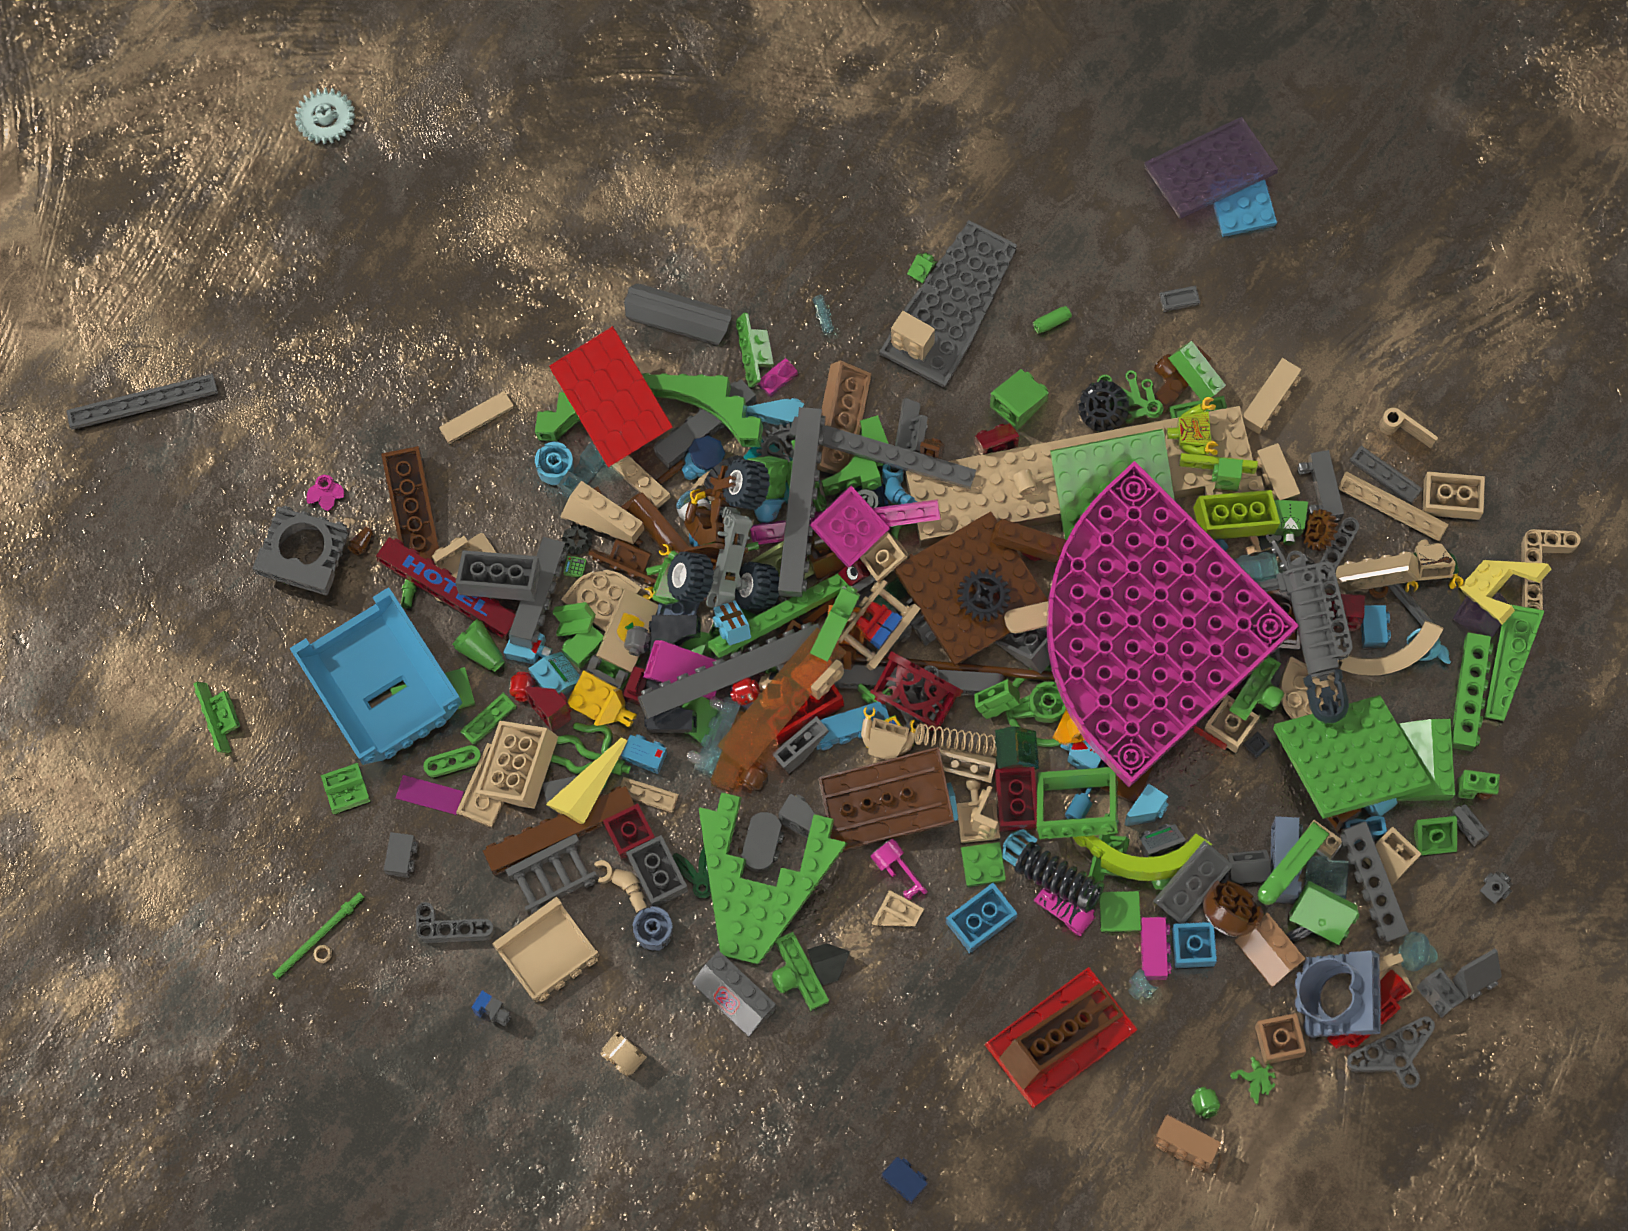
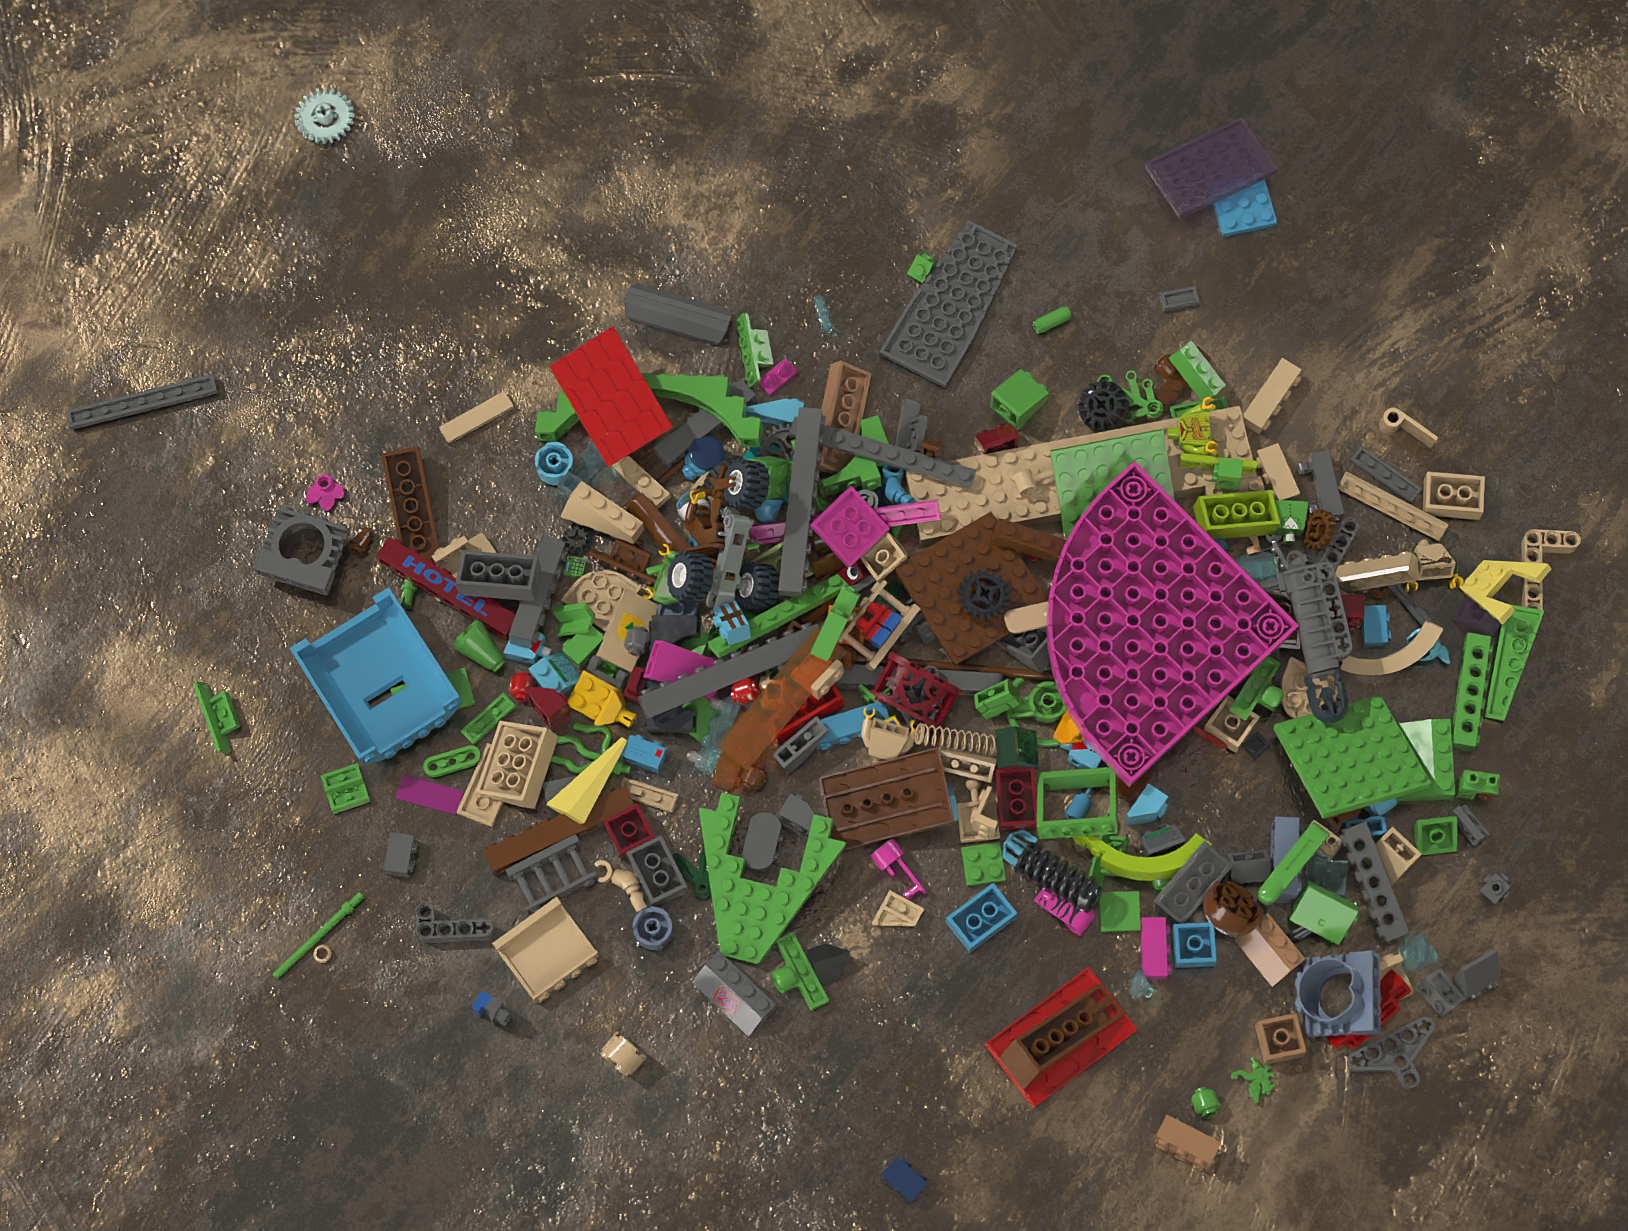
tan brick [891,311,935,361] -> none

